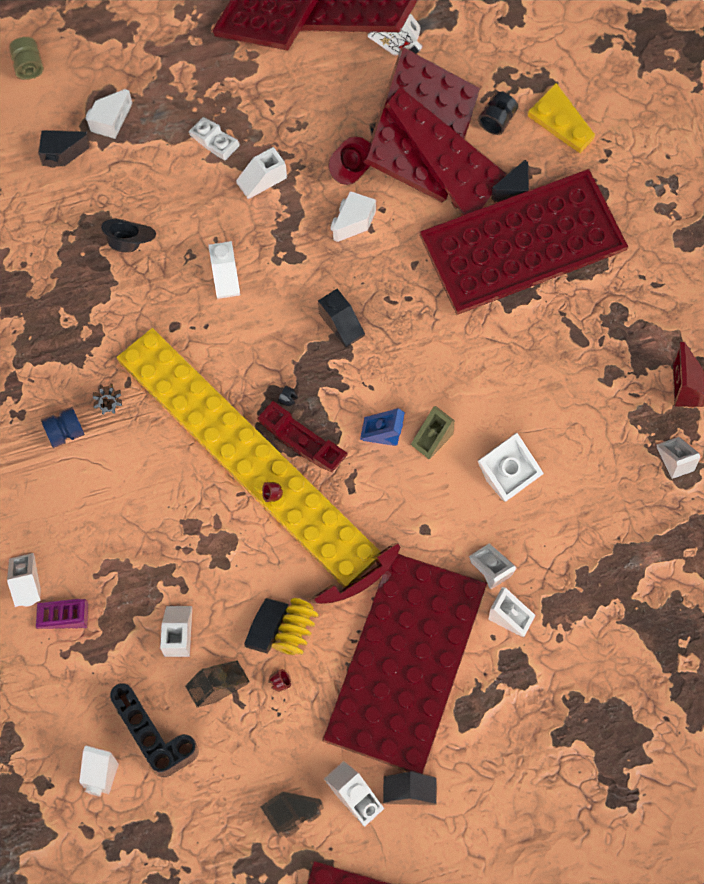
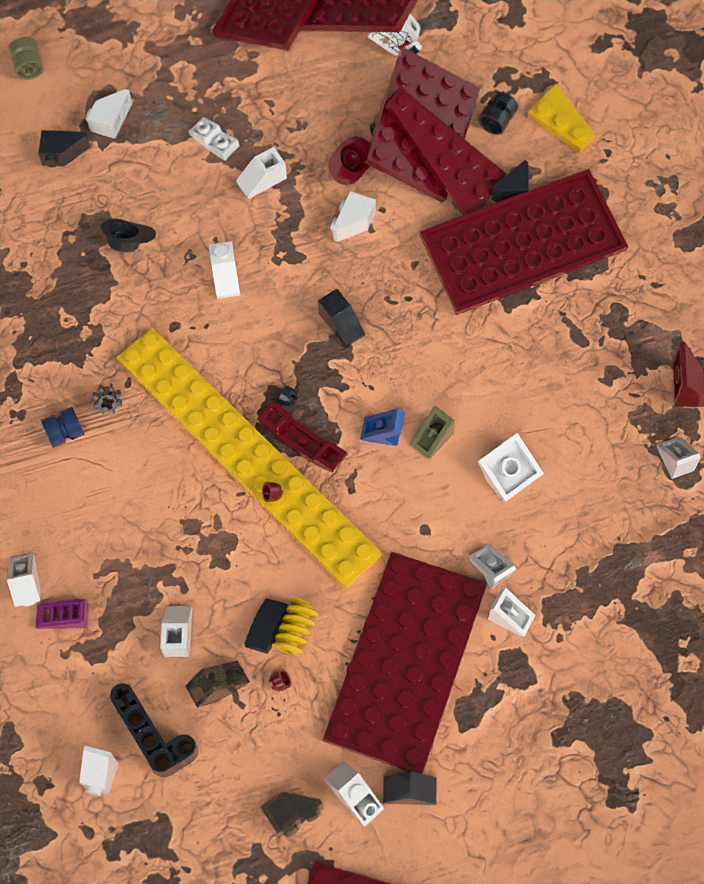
dark red slope [310,543,401,604] -> none

